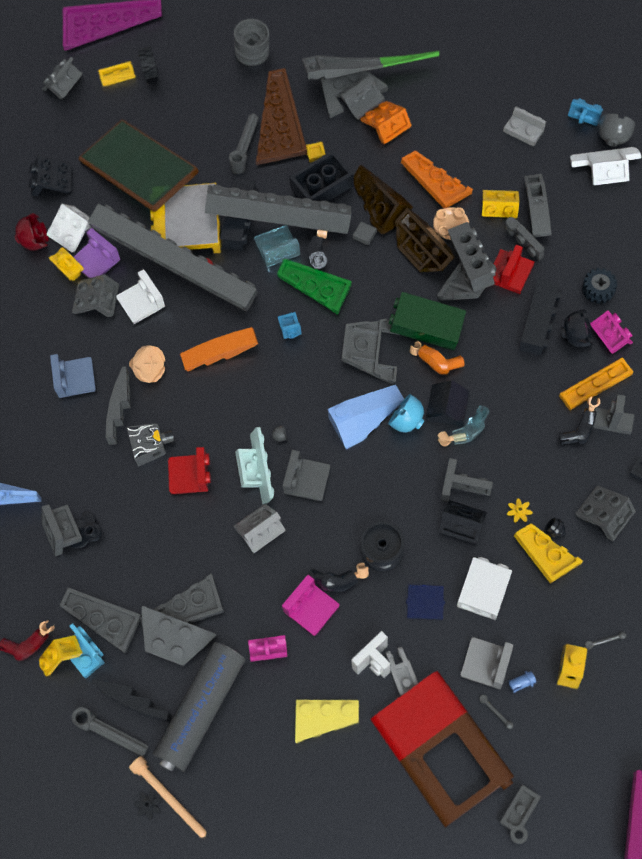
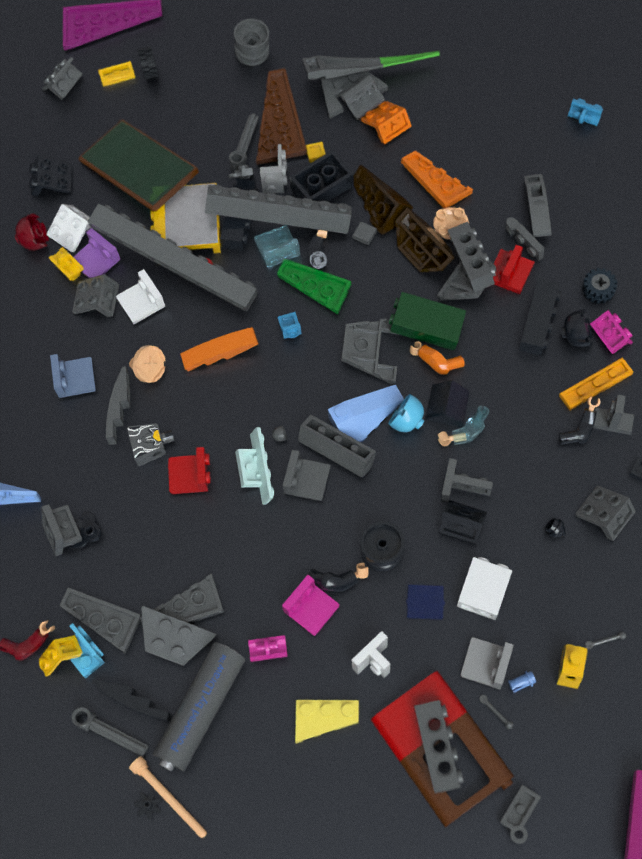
light grey bracket [233,504,286,553] -> none
light grey hinge [385,647,418,696] -> none
yellow bracket [482,190,519,218] -> none
light grey bracket [503,107,546,146] -> none
yellow plant [507,498,533,523] -> none
yellow wing [514,523,583,584] -> none
white plate [570,147,641,185] -> none
dark grey cylinder [599,114,635,146] -> none
none -> dark grey hinge [228,165,254,179]
none -> light grey bracket [260,144,287,193]
none -> dark grey brick [298,415,376,478]
none -> dark grey brick [414,700,464,794]

